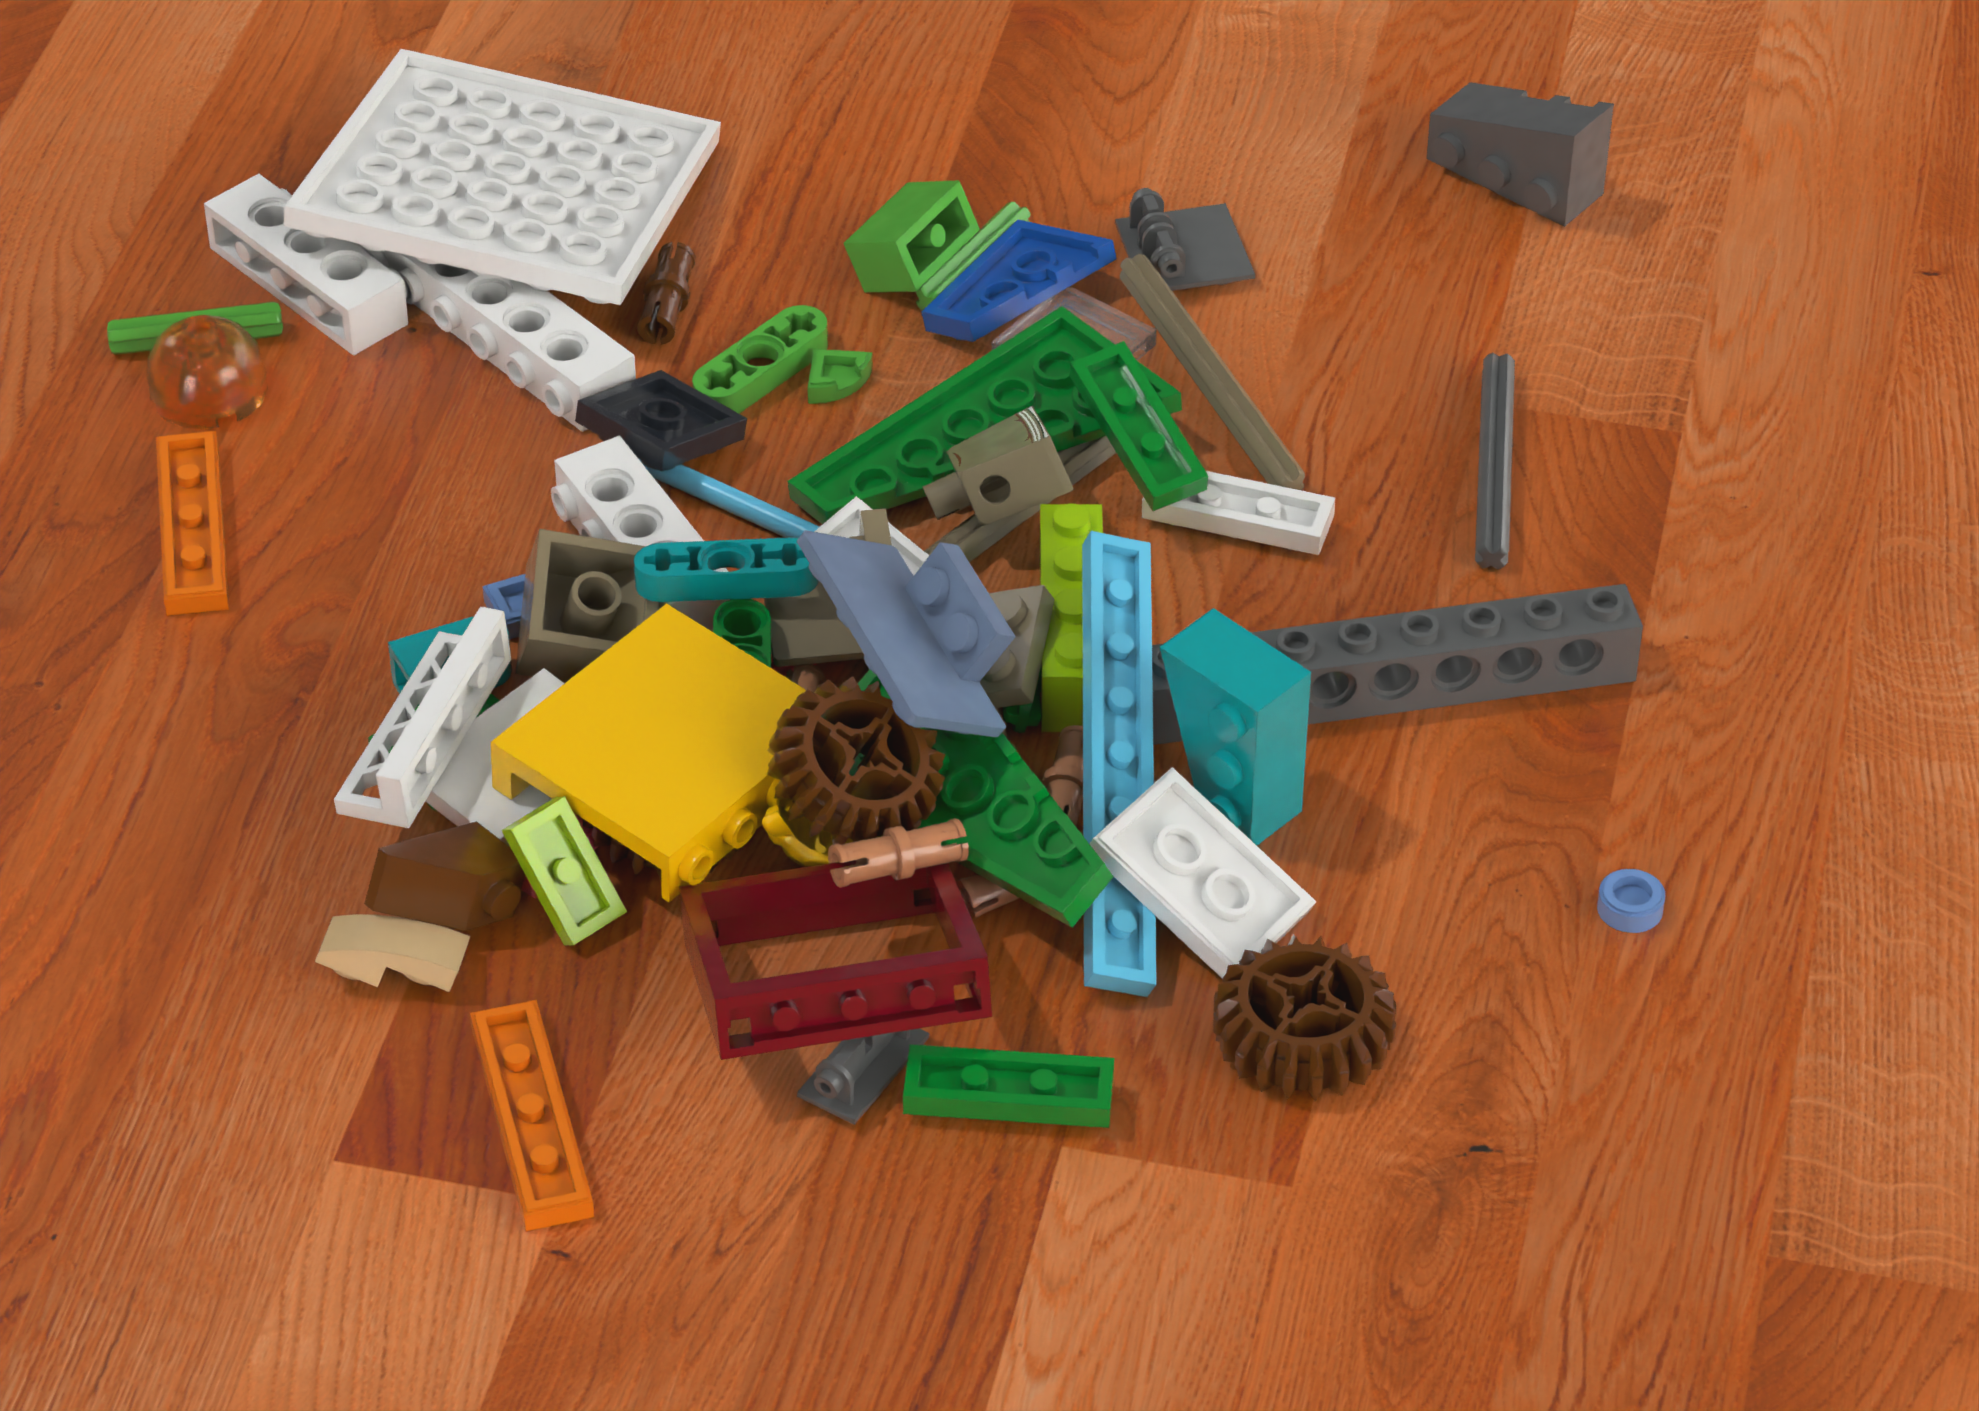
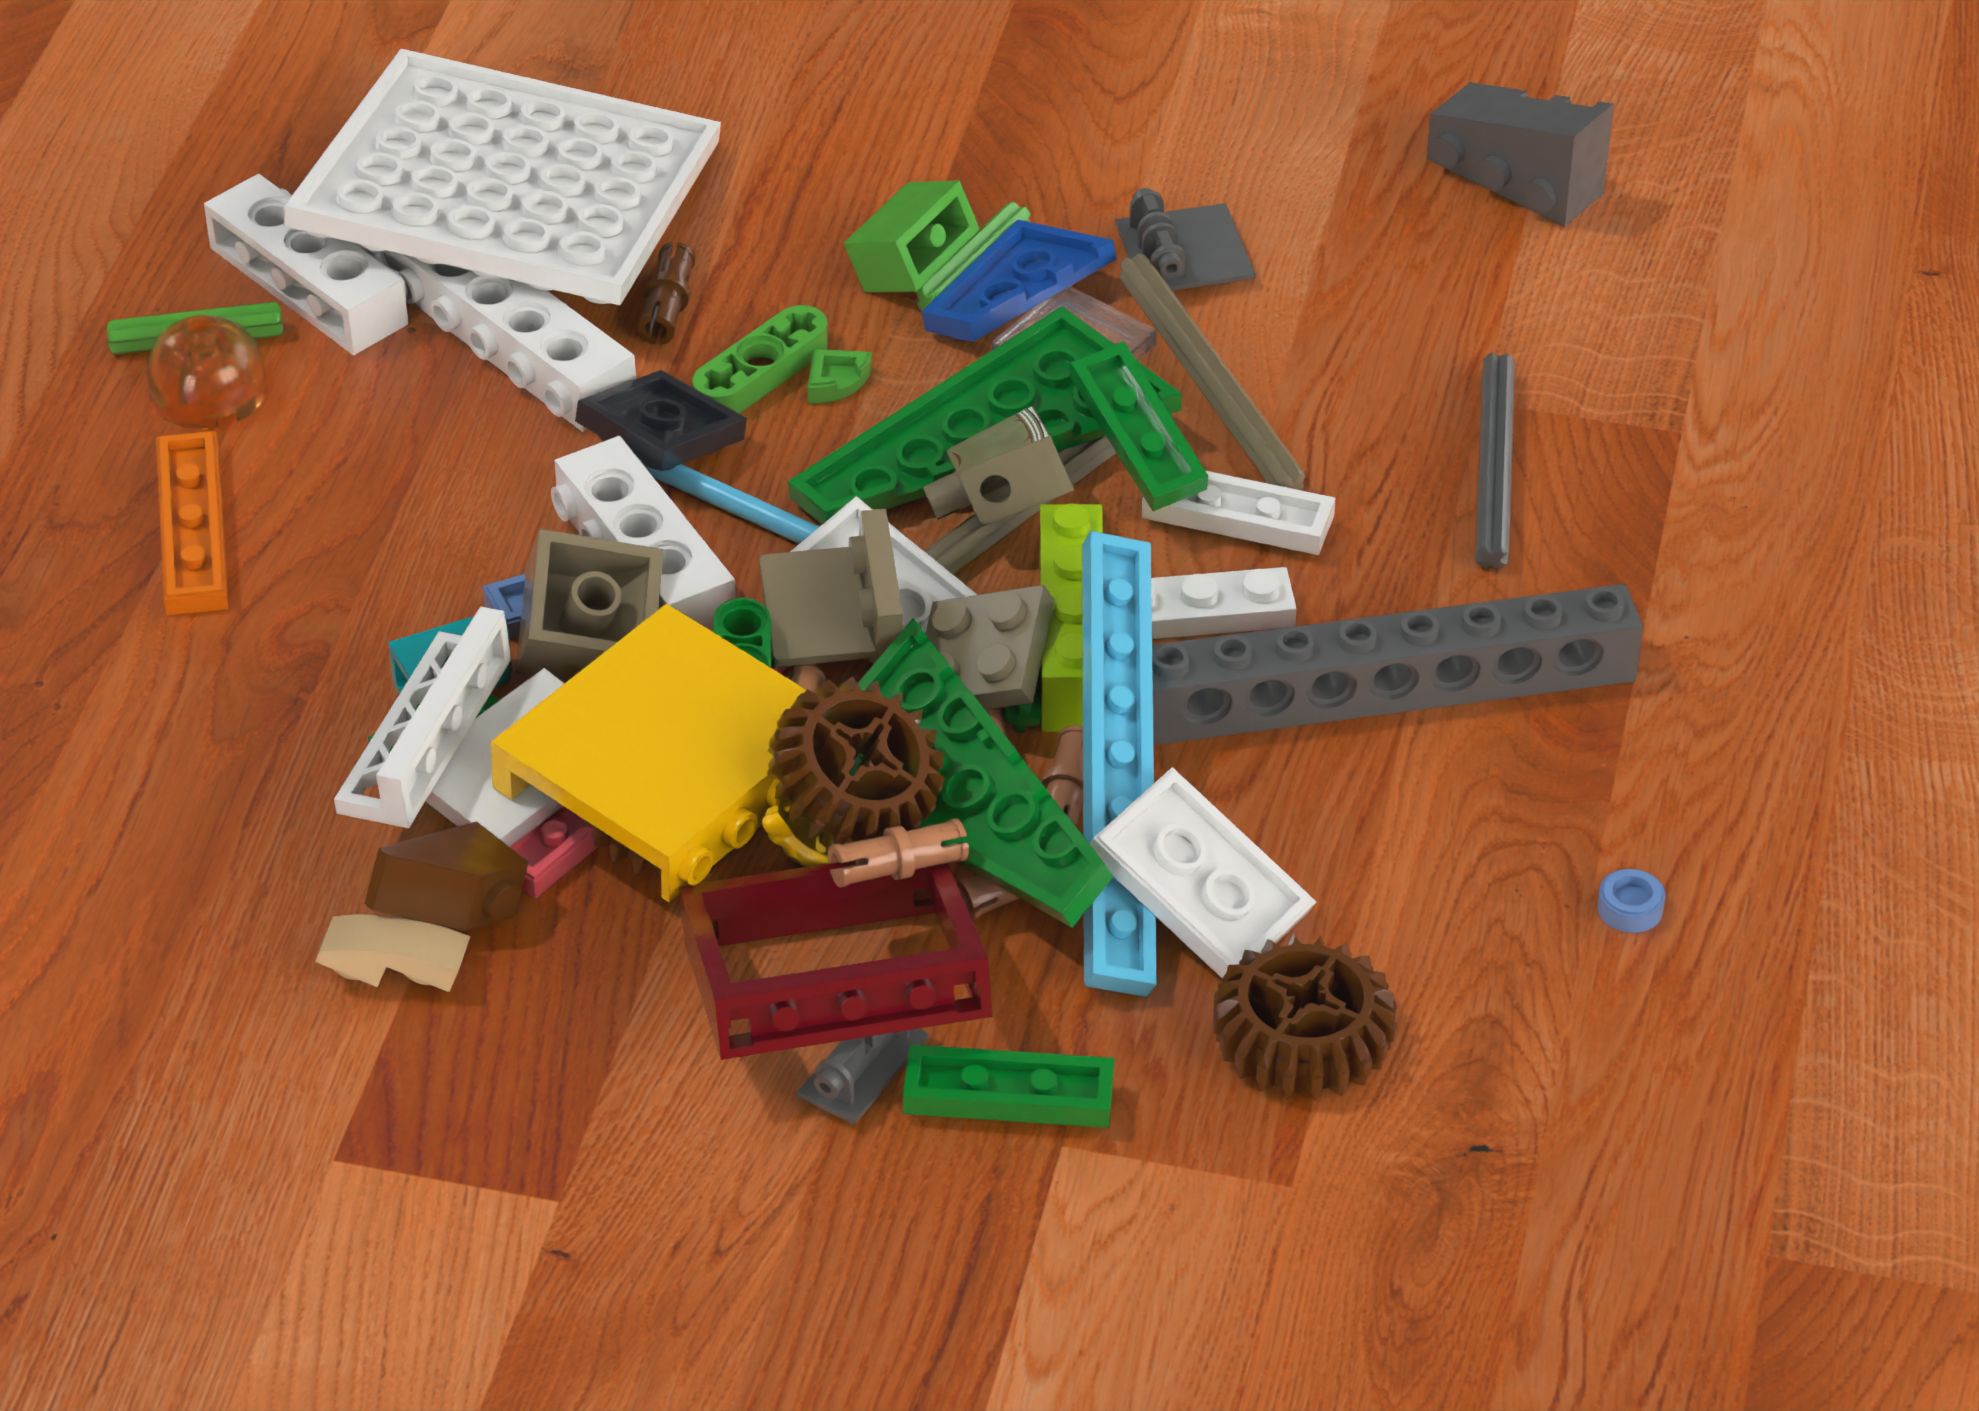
orange tile [470,1000,594,1232] -> none
lime plate [501,796,627,945] -> none
teal beam [634,538,819,602] -> none
sand blue bracket [797,530,1016,737] -> none
teal wedge [1160,608,1311,846] -> none
none -> white plate [1151,567,1297,639]

